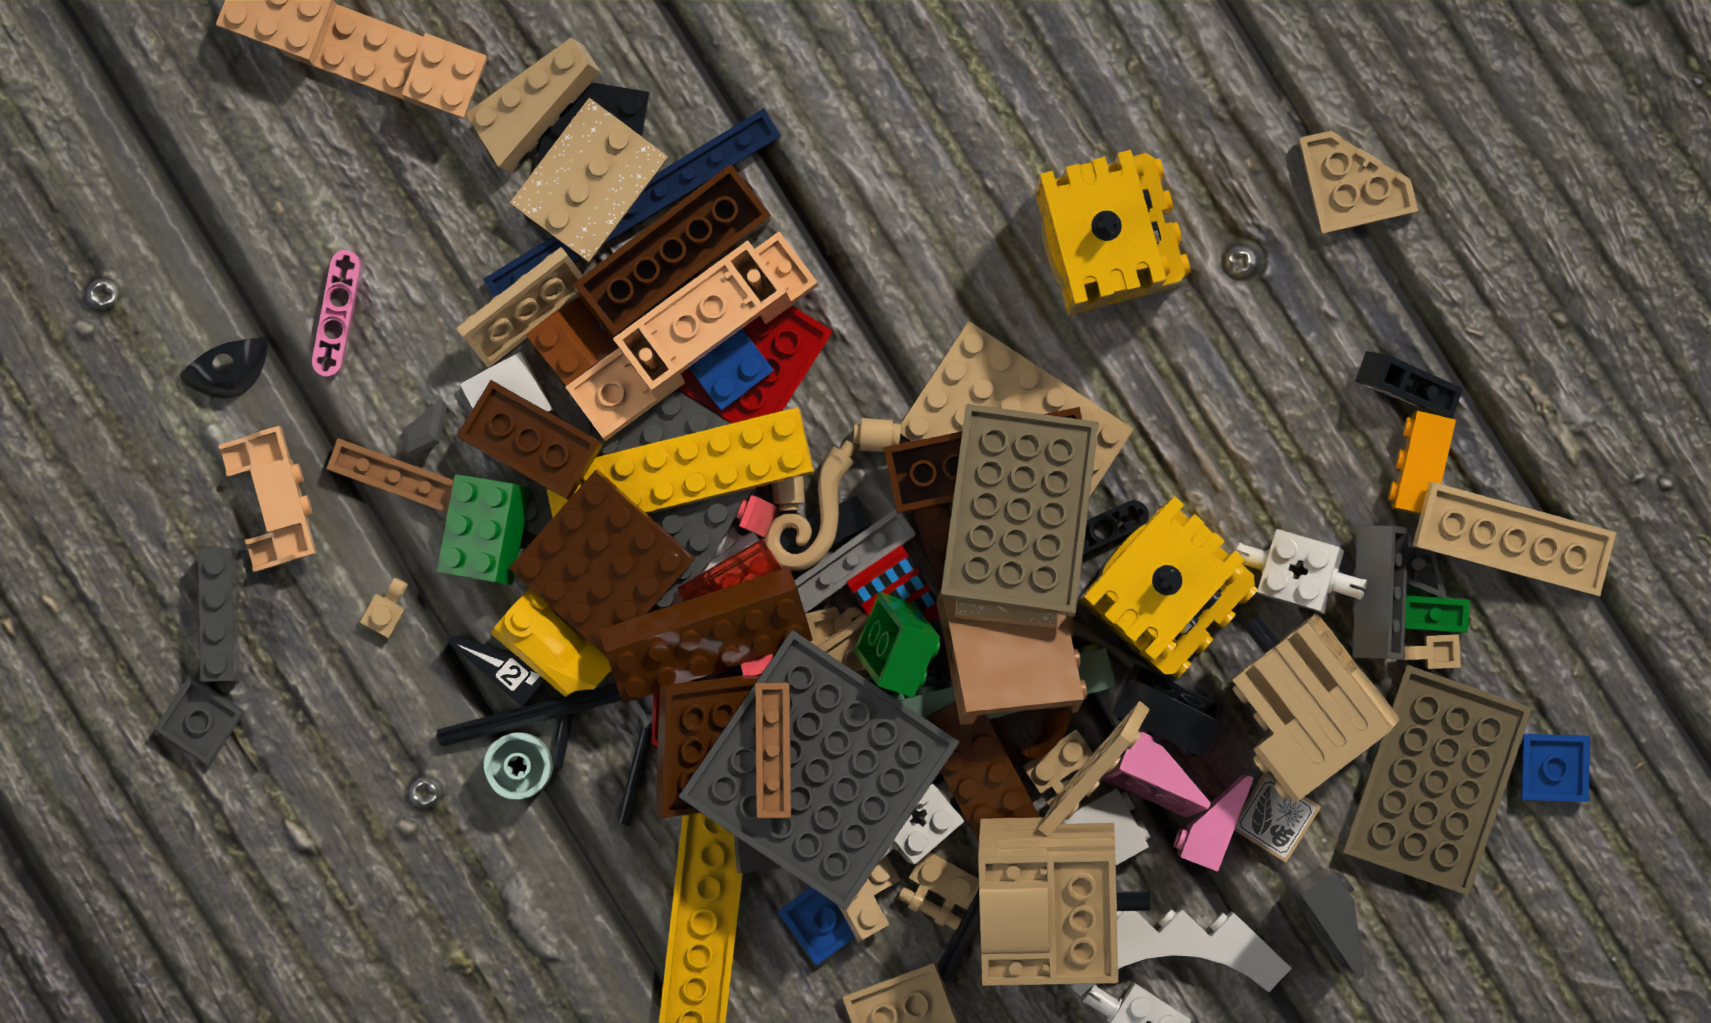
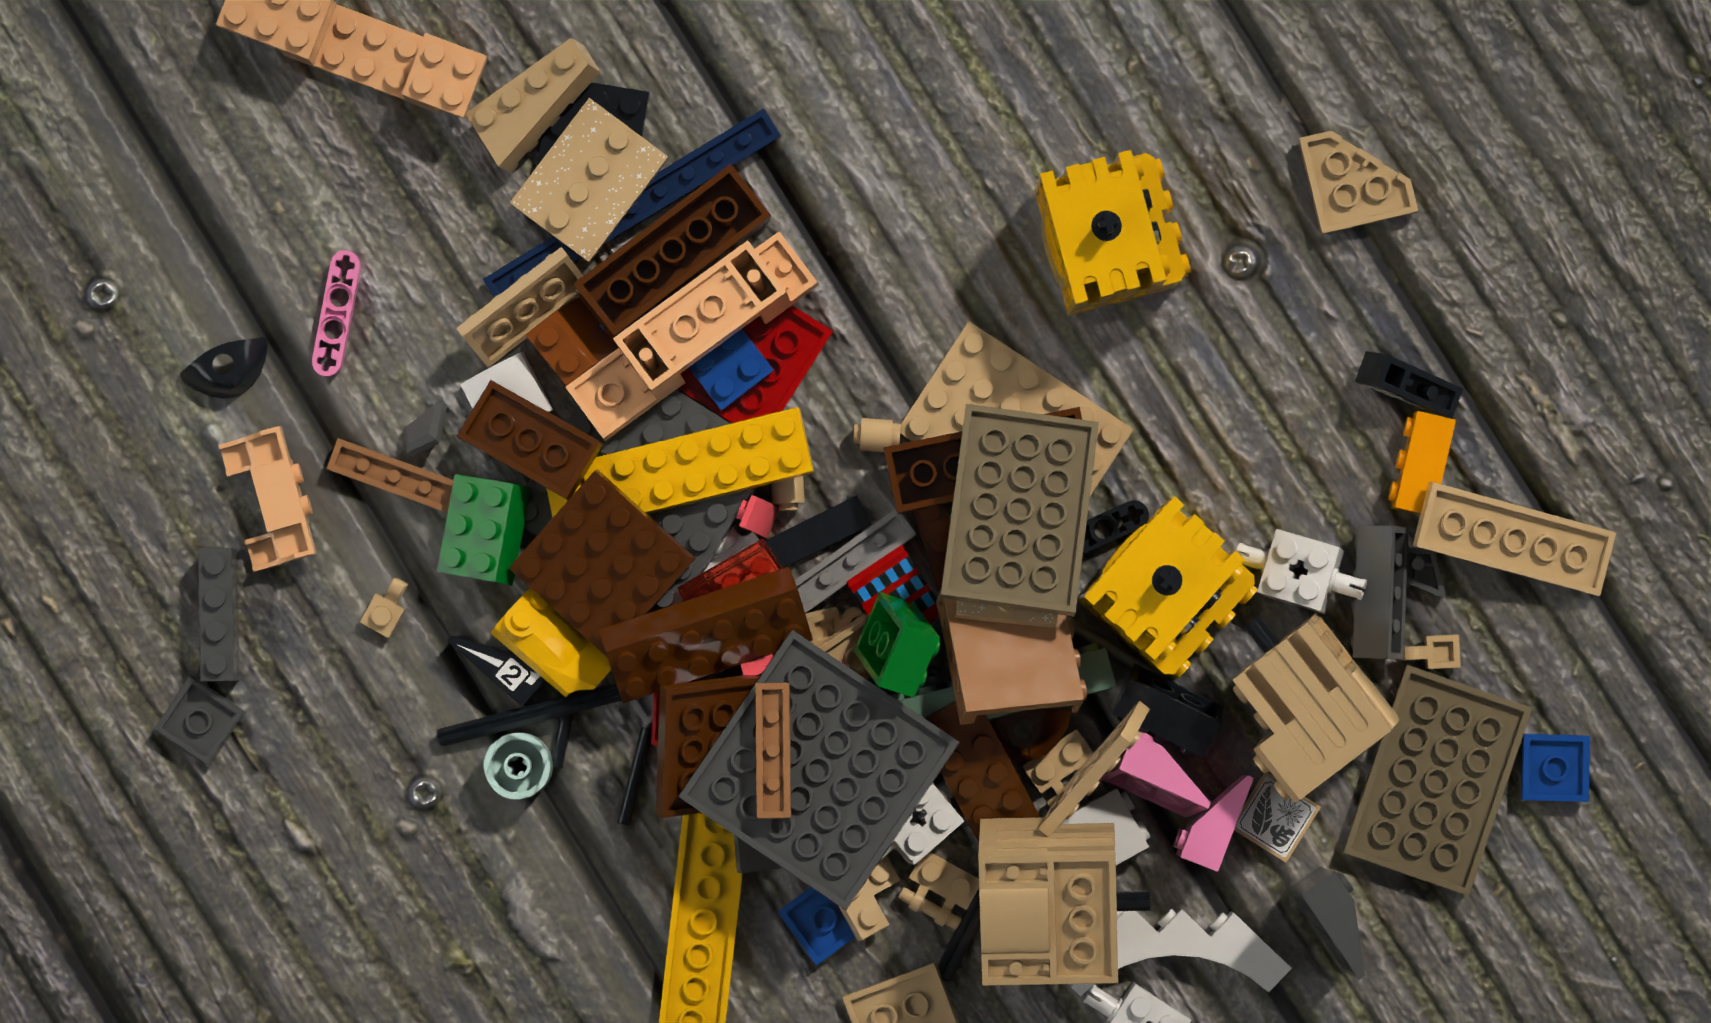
tan plant [765,440,857,571] -> none
green plate [1405,595,1470,633] -> none

